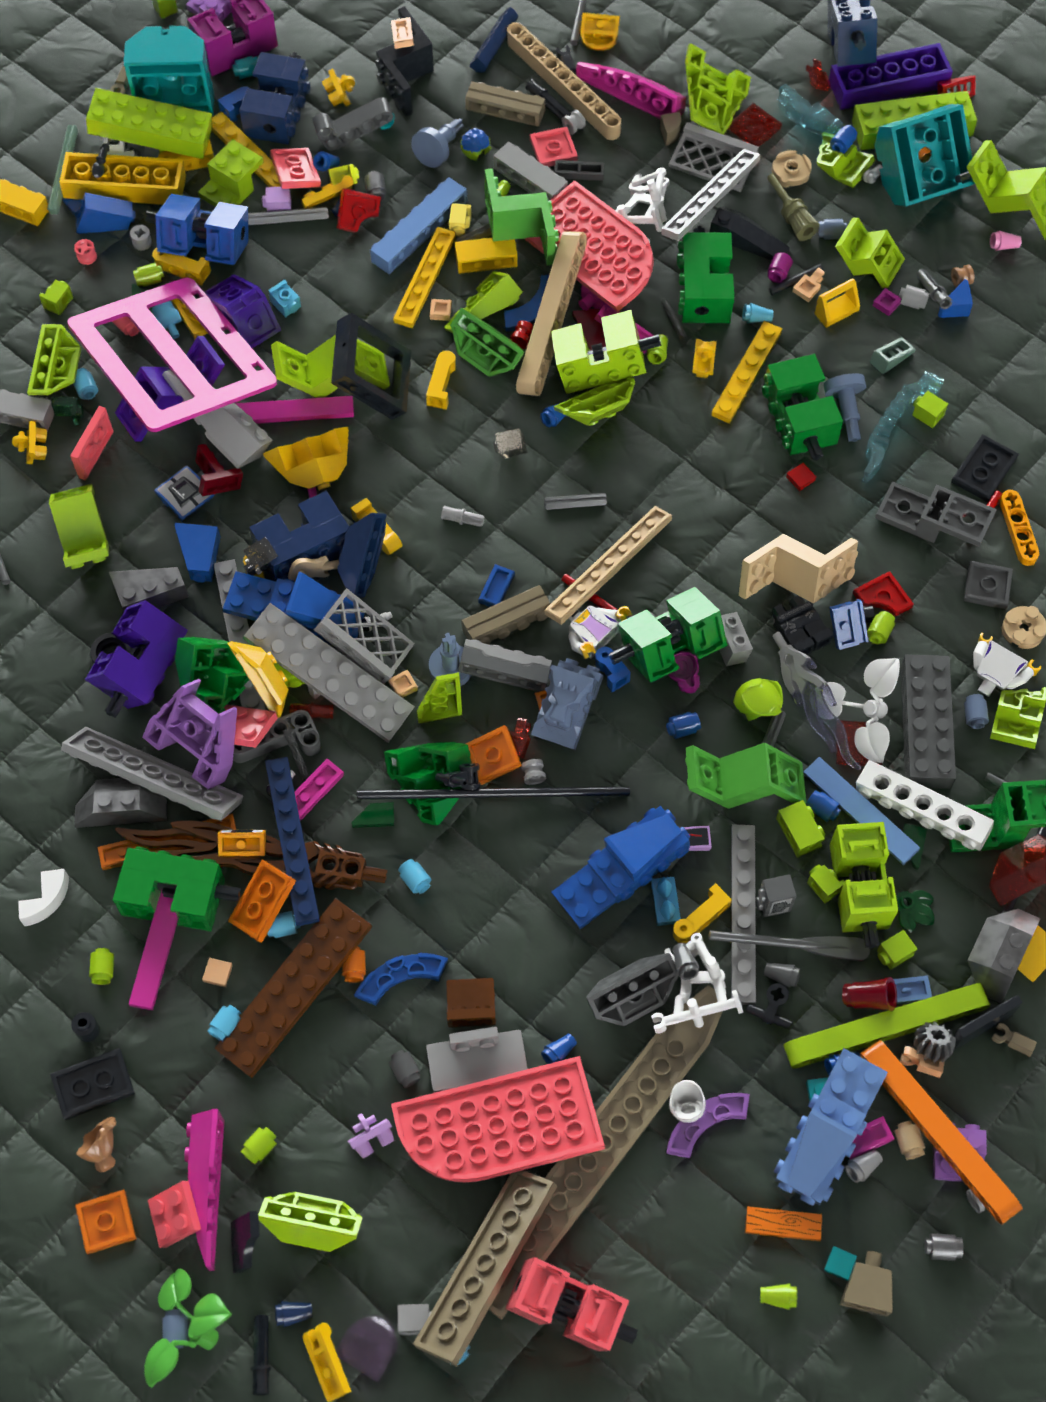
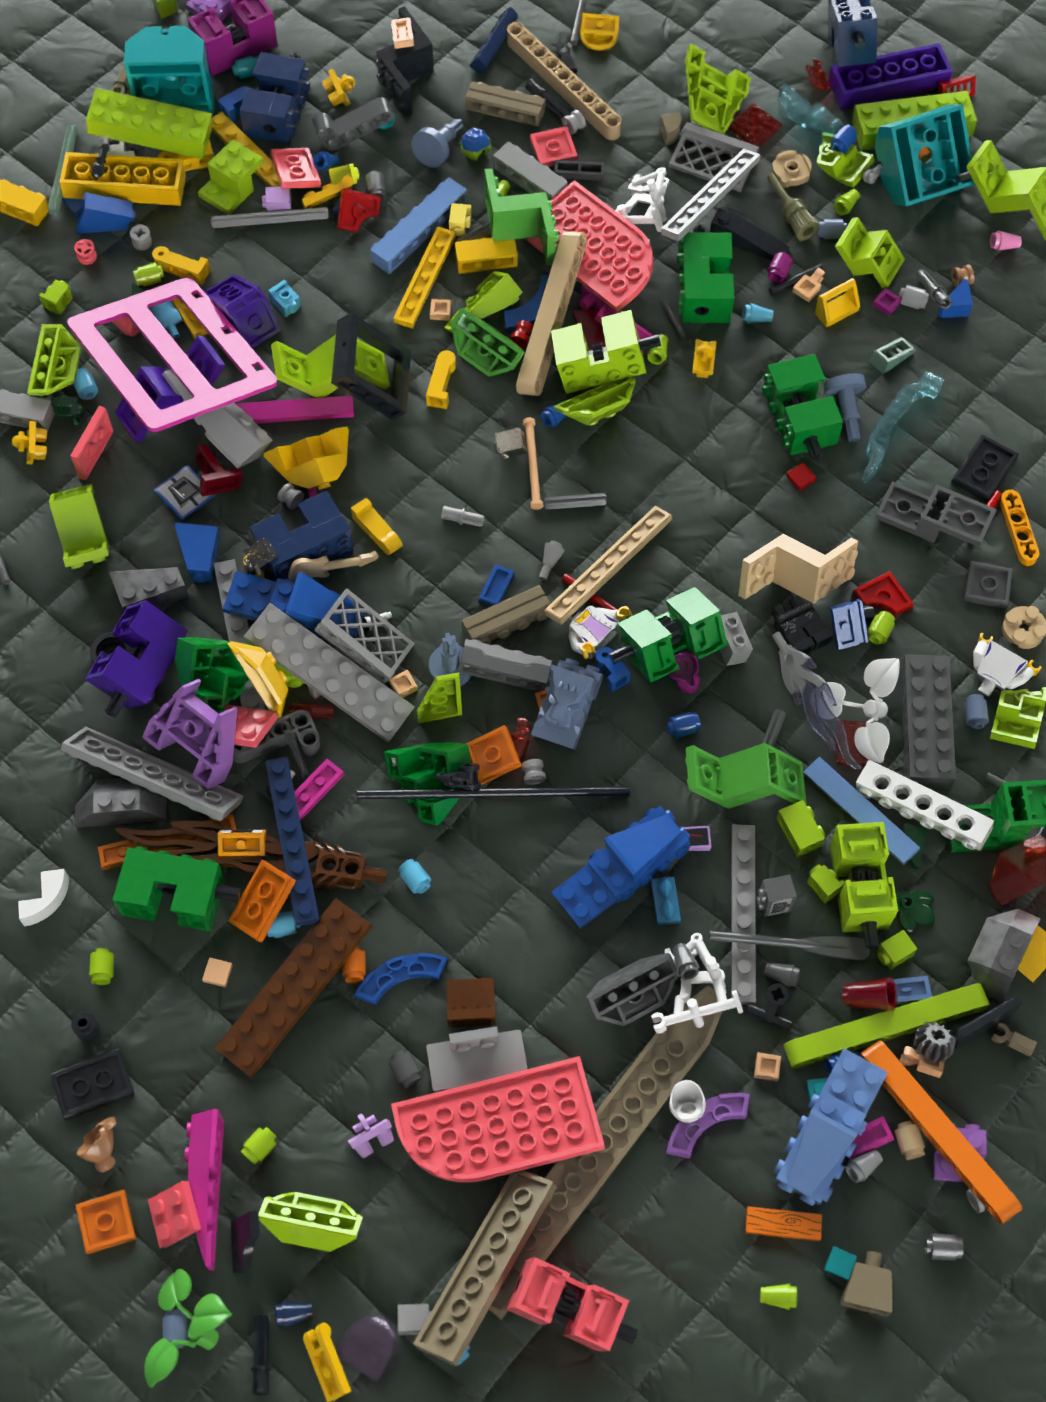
dark pink tile [129,891,178,1011] -> none
blue piece [145,194,248,265] -> none
medium azure brick [207,1005,241,1041] -> none
dark blue wedge [338,513,387,598] -> none
dark green tile [352,802,394,828] -> none
blue cone [541,1033,577,1064] -> none
dark pink wedge [576,62,687,119] -> none
yellow leg [673,883,732,943] -> none
yellow plate [711,321,782,424] -> none
lime helmet [733,678,783,721] -> none
blue brick [806,790,841,822] -> none
lime brick [912,391,948,429] -> none
none -> light grey wheel [277,483,304,510]
none -> light nougat bar [523,417,543,510]
none -> light grey cone [539,541,565,580]
none -> light nougat tile [754,1052,781,1082]
none -> lime cone [833,189,860,215]

